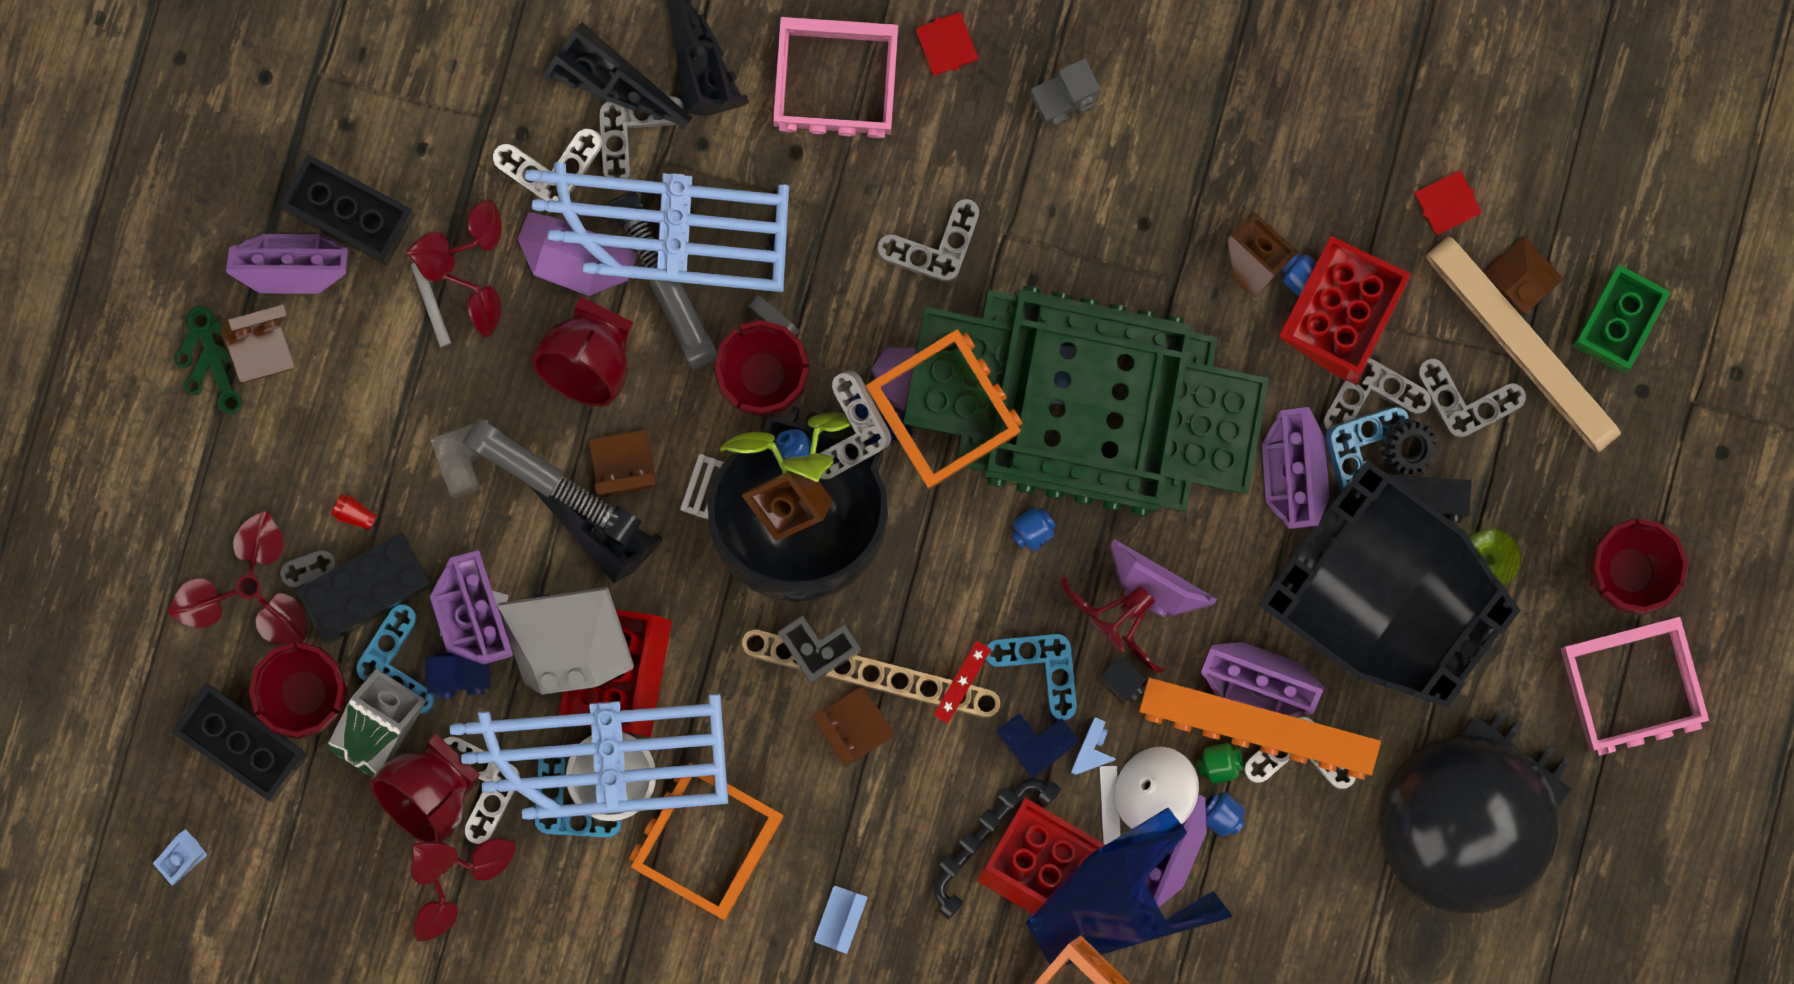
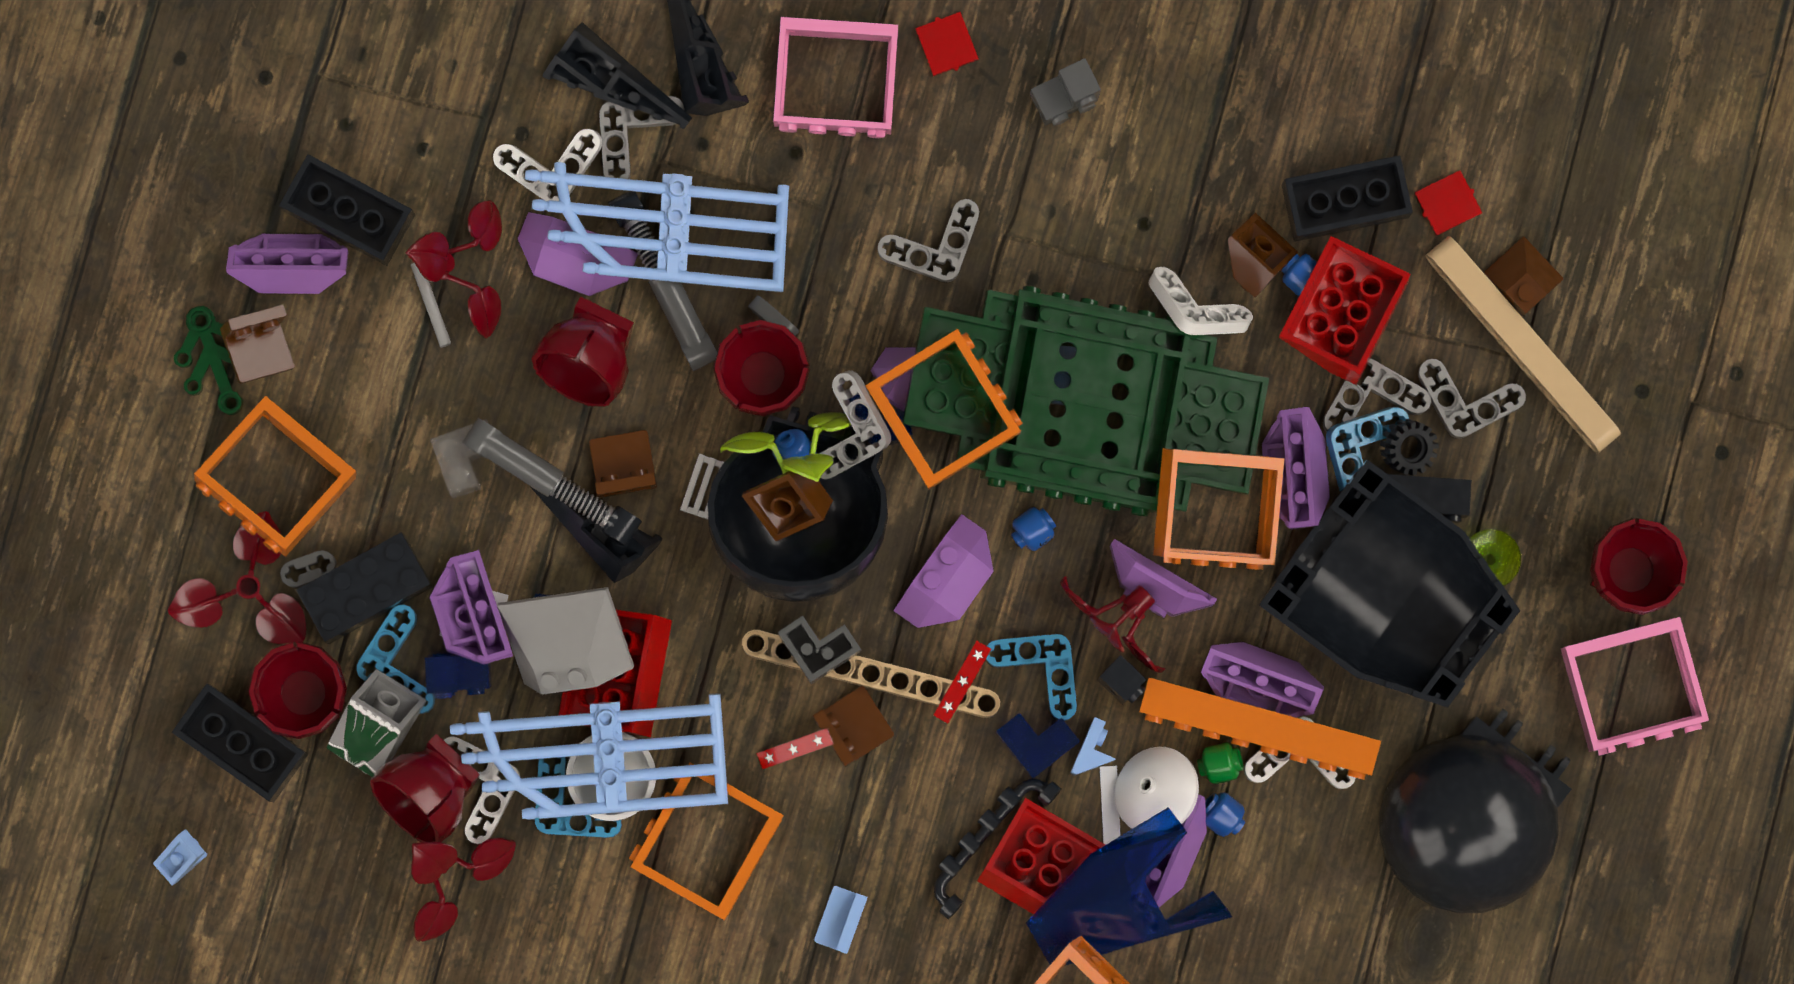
red cone [330,494,377,530] -> none
green brick [1572,264,1671,374] -> none
none -> orange window [194,396,356,557]
none -> sticker [756,728,833,769]
none -> medium lavender wedge [893,514,993,628]
none -> white beam [1148,267,1253,335]
none -> orange window [1153,448,1284,570]
none -> black brick [1281,155,1413,242]

